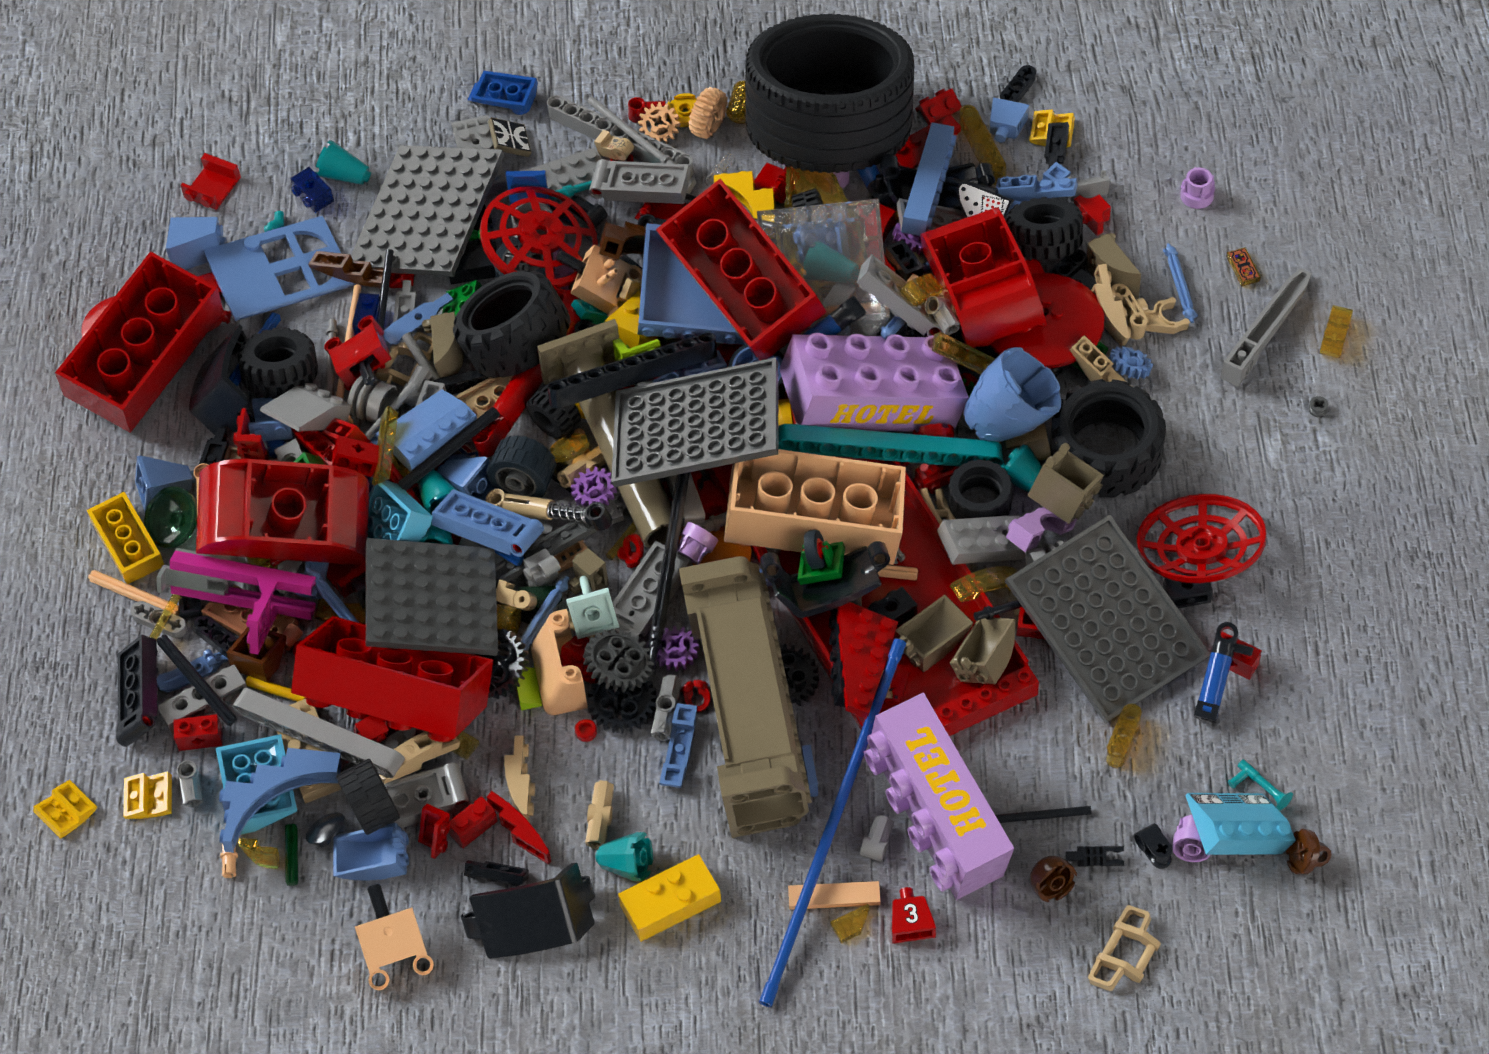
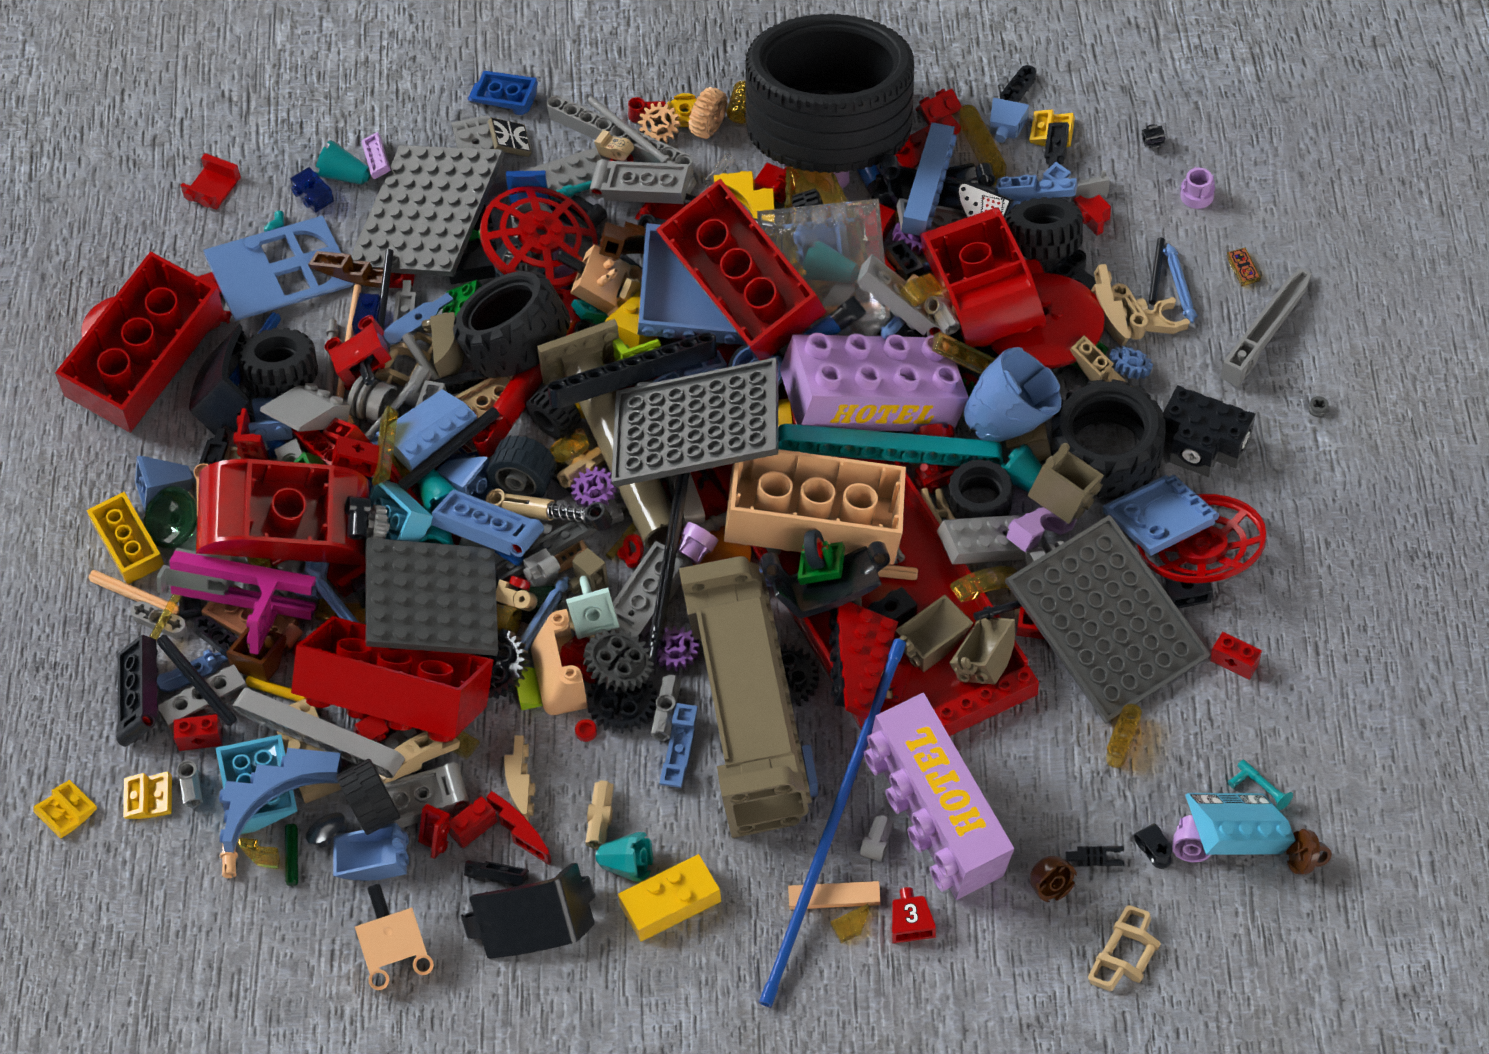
medium blue slope [166,217,227,270] -> none
red piece [680,679,710,713] -> none
black bar [995,806,1092,823] -> none
dark tan piece [1086,233,1141,299] -> none
piece [1194,622,1253,723] -> none
clear yellow beam [1319,305,1353,359] -> none
none -> black piece [345,496,371,540]
none -> lavender plate [361,132,391,179]
none -> light grey gear [365,505,390,549]
none -> red tile [509,575,531,591]
none -> medium blue hinge [1103,475,1219,556]
none -> black gear [1141,124,1165,149]
none -> black bar [1148,237,1165,305]
none -> black piece [1163,385,1256,477]

